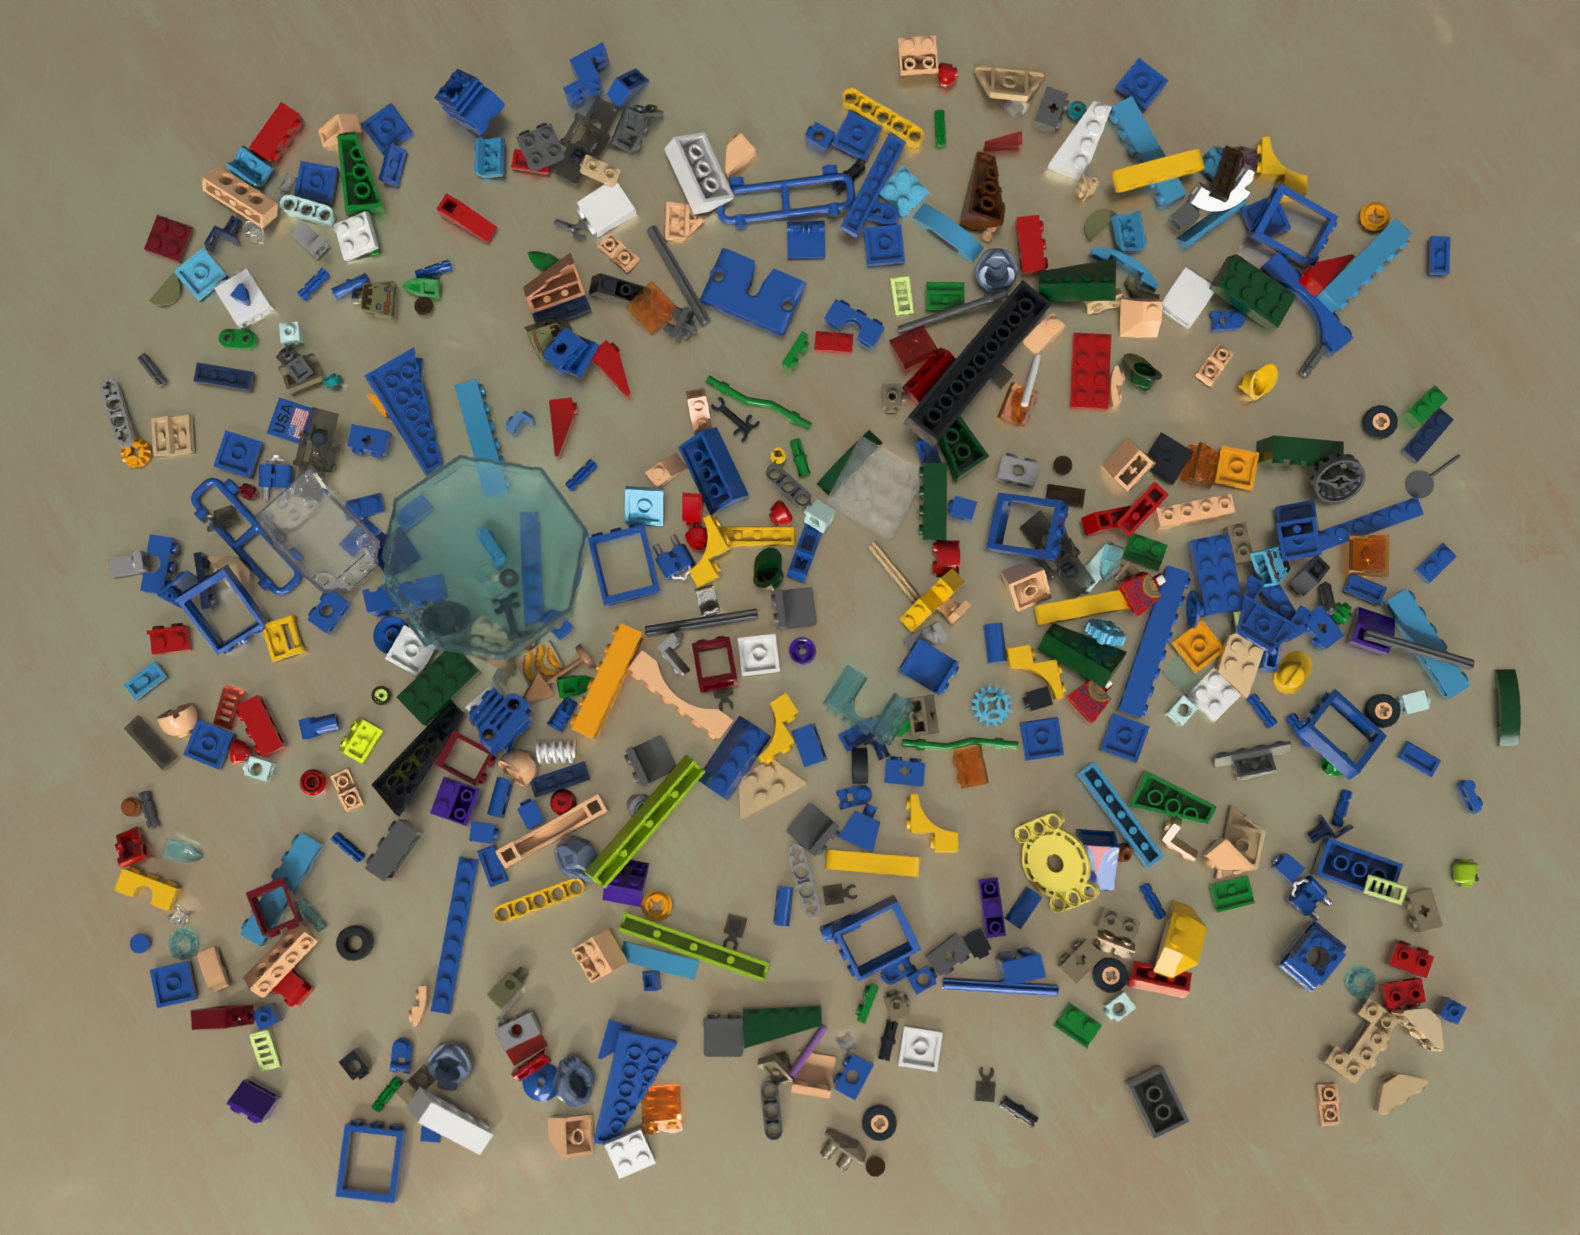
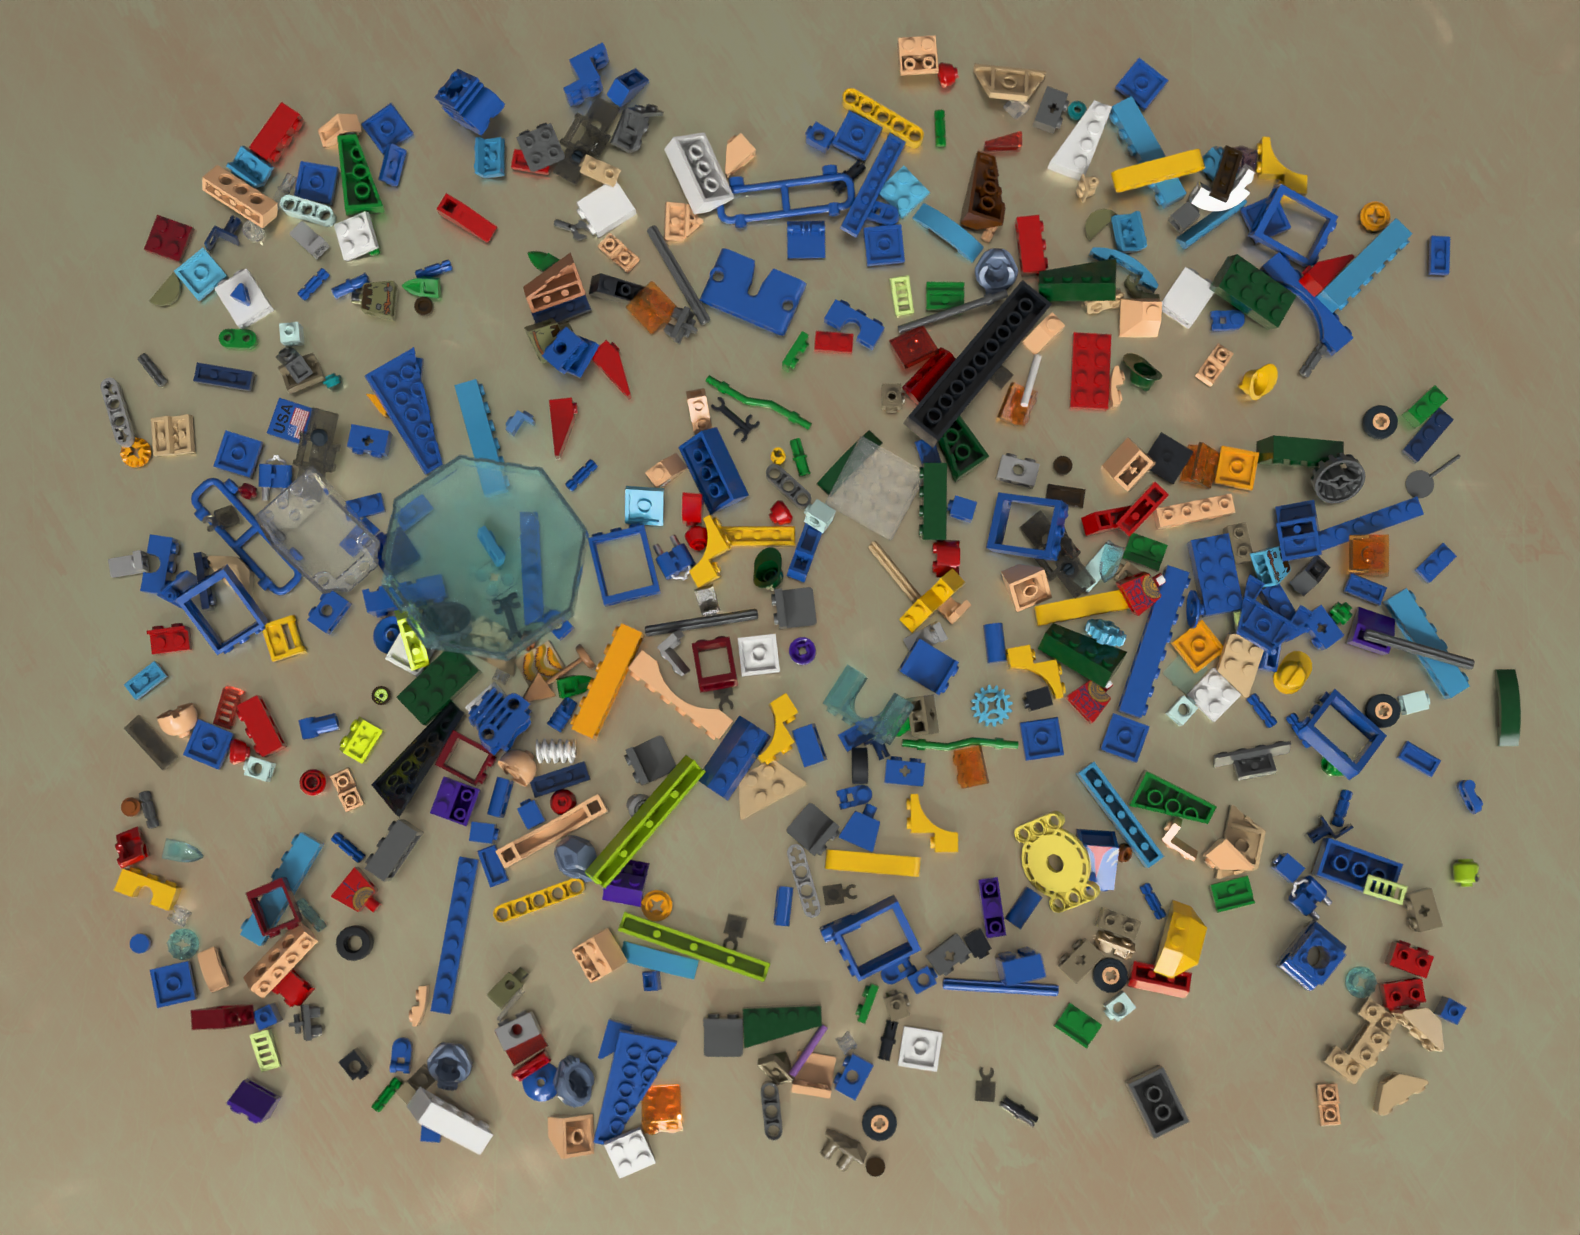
blue window [335,1120,407,1203] -> none
dark grey plate [499,569,519,588] -> none
dark grey axle [1319,582,1337,615] -> none
none -> dark grey hips [289,1004,322,1041]
none -> red torso [331,867,381,913]
none -> neon yellow slope [394,606,430,671]

